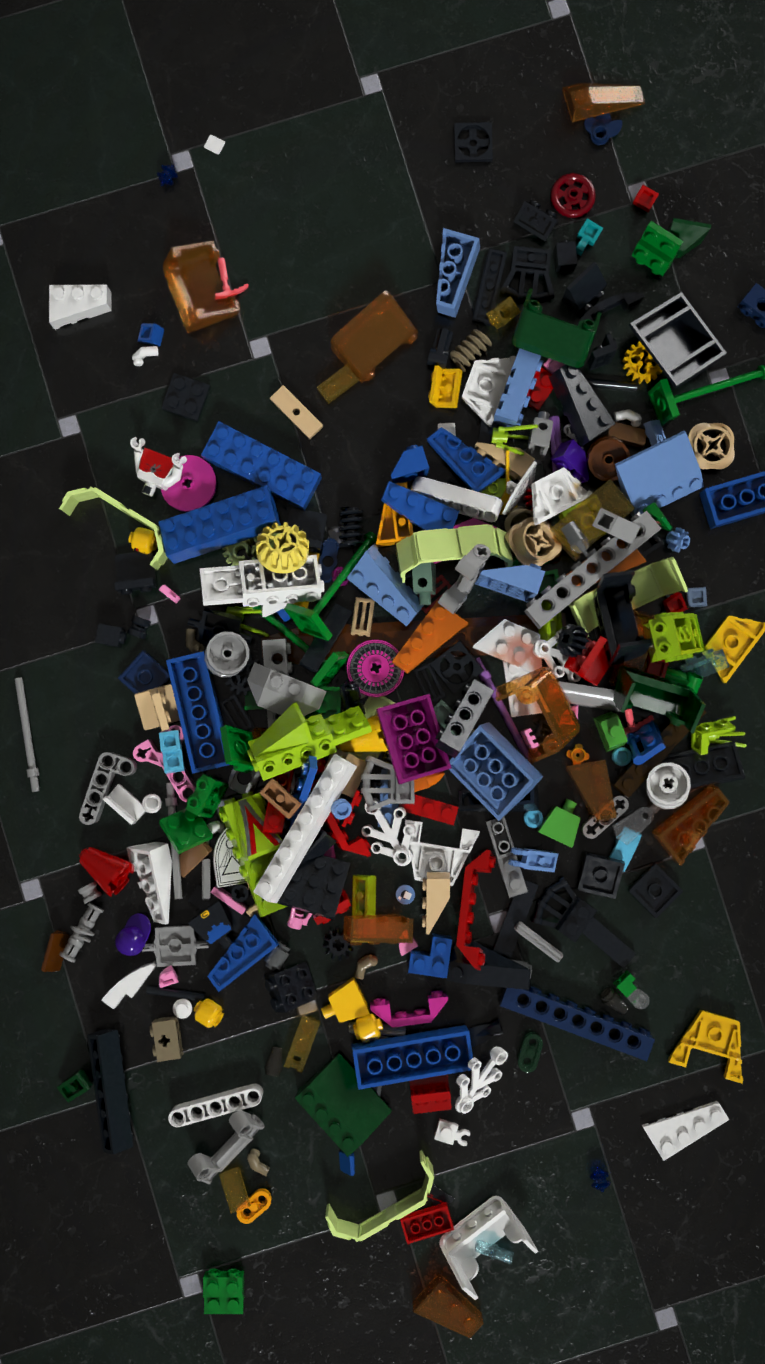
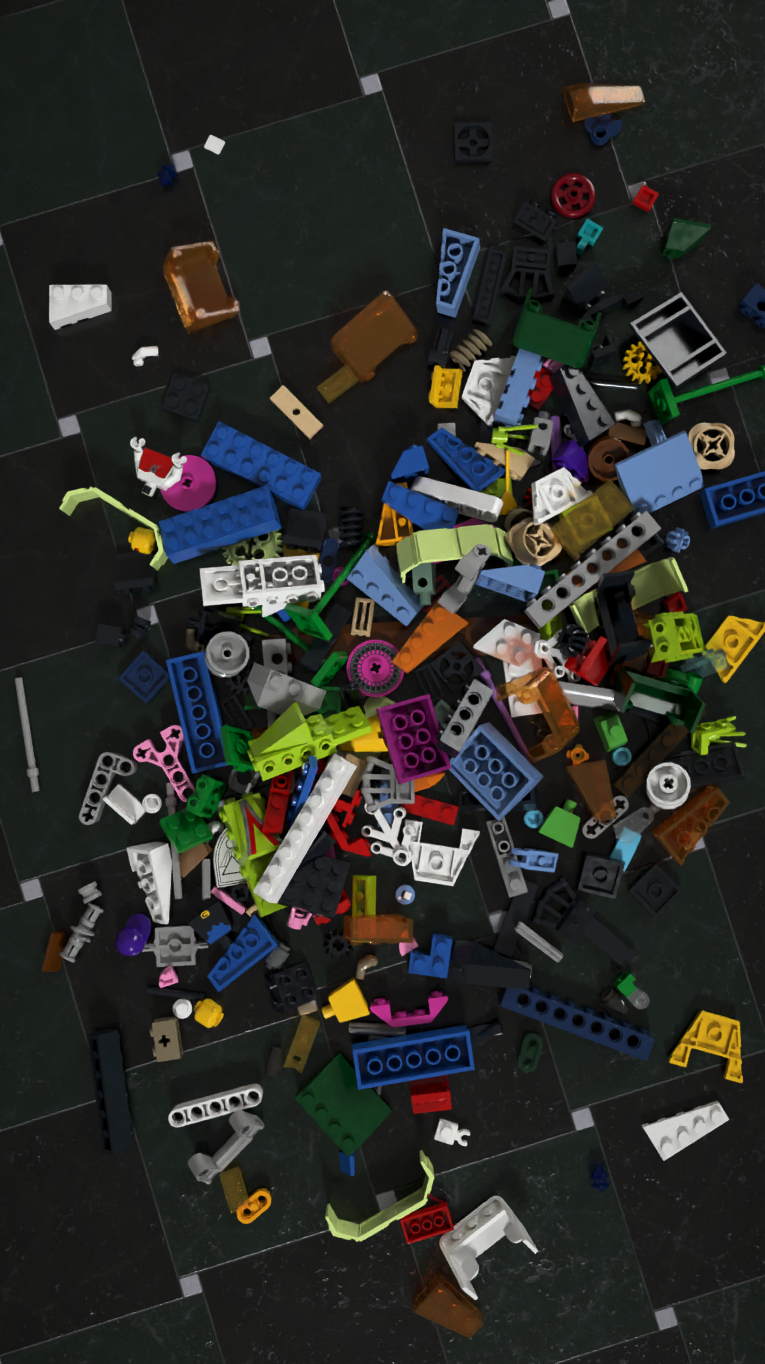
dark green slope [57,1068,93,1103] -> none
red cone [79,847,135,897] -> none
white slope [102,961,157,1009] -> none
tan bracket [134,684,180,731] -> none
blue slope [138,323,164,346] -> none
bright pink tile [159,584,180,604] -> none
medium azure slope [159,730,185,774] -> none
green plate [203,1269,244,1314] -> none
coral piece [215,258,249,300] -> none
dark tan arm [247,1148,270,1176] -> none
light yellow gear [256,522,309,573] -> none
medium nougat slope [259,778,302,819] -> none
medium blue tile [331,799,352,820] -> none
yellow head [353,1014,383,1043] -> none
tan slope [422,872,450,934] -> none
white plant [455,1046,508,1114] -> none
red slope [456,850,496,970] -> none
clear light blue axle [475,1240,514,1265] -> none
clear yellow brick [486,296,521,329] -> none
white shield [502,461,537,515] -> none
bright pink tile [520,728,539,749] -> none
dark grey piece [561,521,589,557] -> none
light grey slope [592,508,641,544] -> none
coral piece [624,708,654,735] -> none
blue plate [626,720,666,765] -> none
green plate [631,221,684,276] -> none
green slope [642,502,673,532] -> none
sand blue tile [686,587,707,608] -> none

